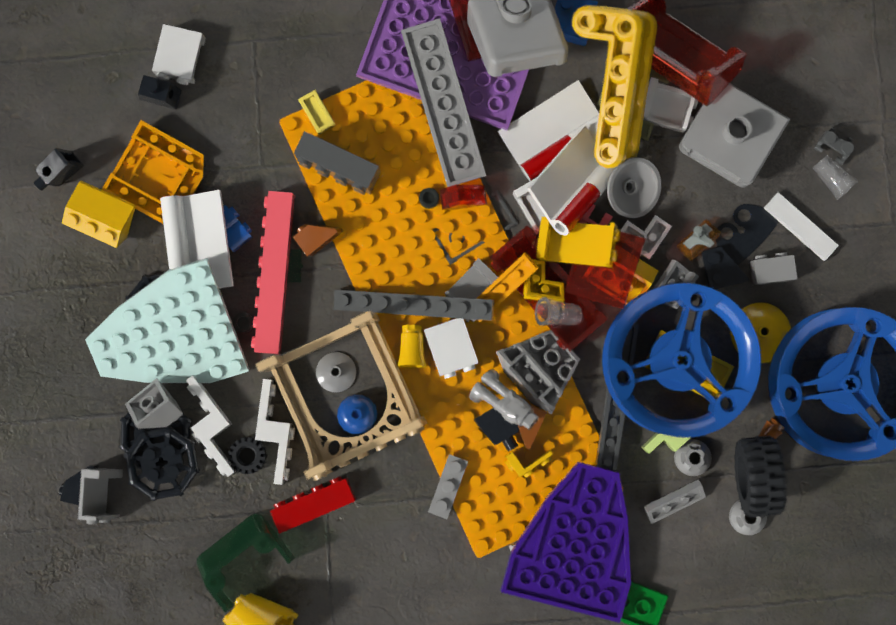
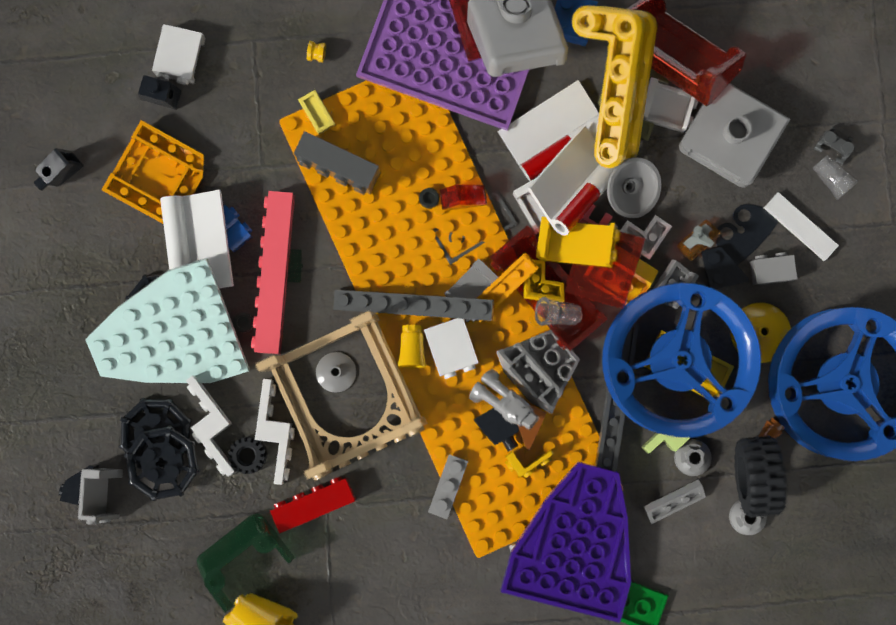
yellow slope [62,181,136,248] -> none
light grey slope [125,378,183,429] -> none
dark orange slope [293,224,343,257] -> none
blue cylinder [337,394,378,435] -> none
light grey plate [401,18,486,187] -> none
none -> yellow wheel [307,41,326,63]

